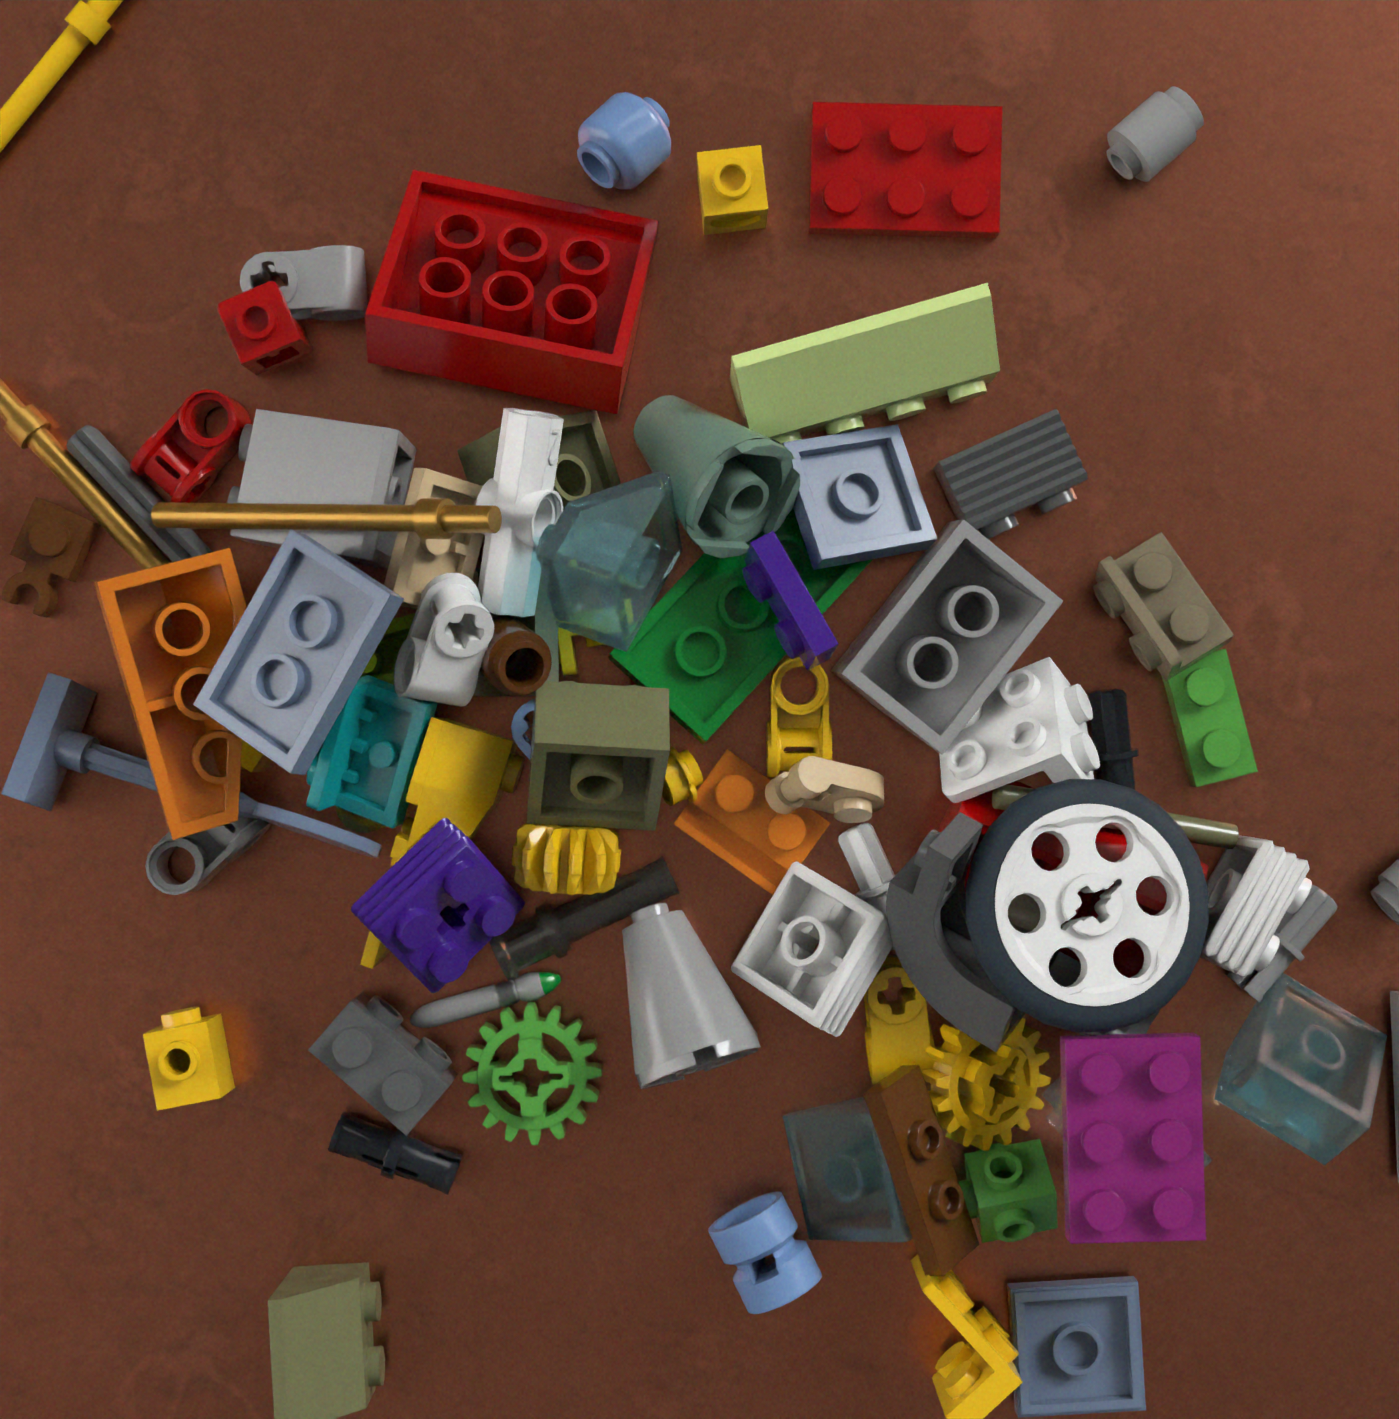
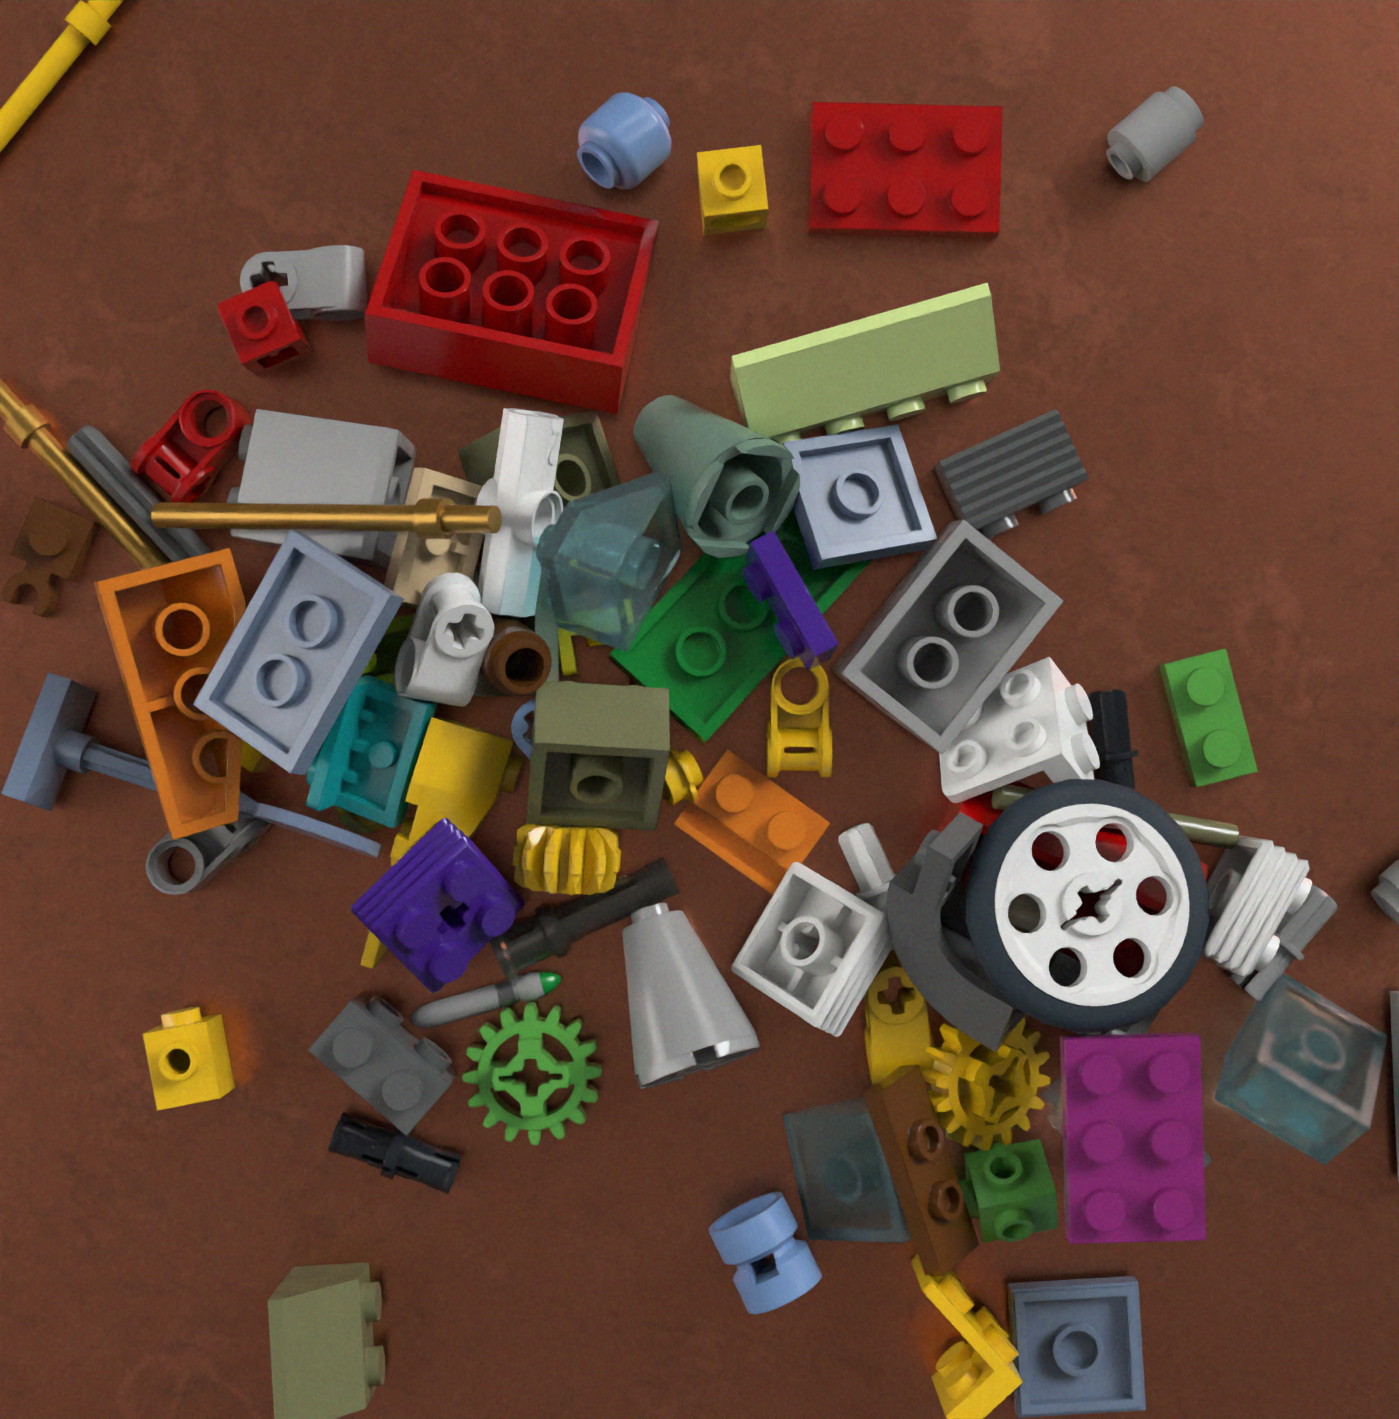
tan plate [765,756,884,823] -> none
dark tan bracket [1093,532,1234,681] -> none

